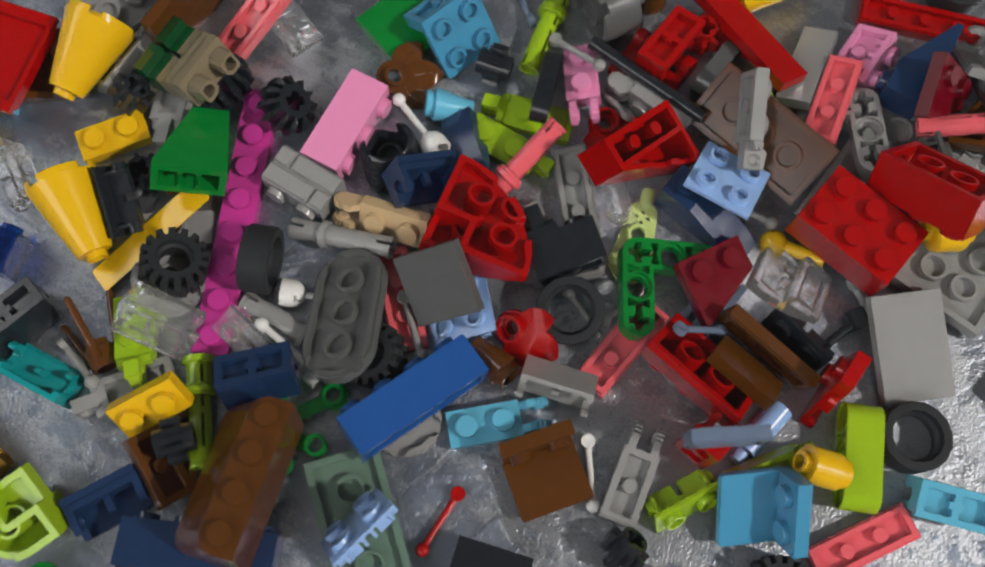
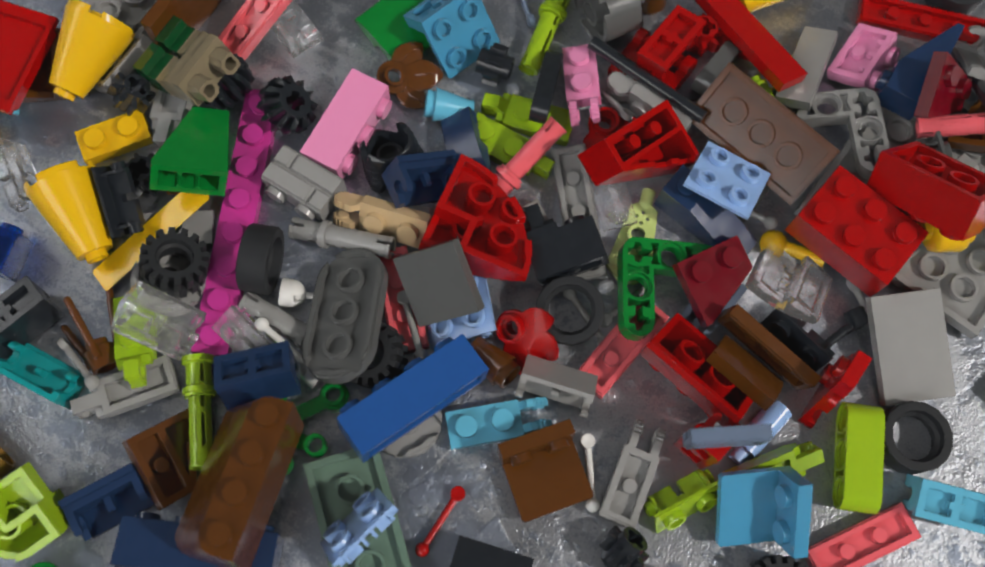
yellow plate [105,370,195,438] -> none
black gear [151,415,198,466] -> none
white hinge [392,93,451,153] -> none
light grey hinge [549,33,606,72] -> none
sand blue hinge [672,321,727,338] -> none
light grey hinge [735,67,772,171] -> none
yellow brick [792,444,854,491] -> none
coral tile [805,54,864,146] -> none

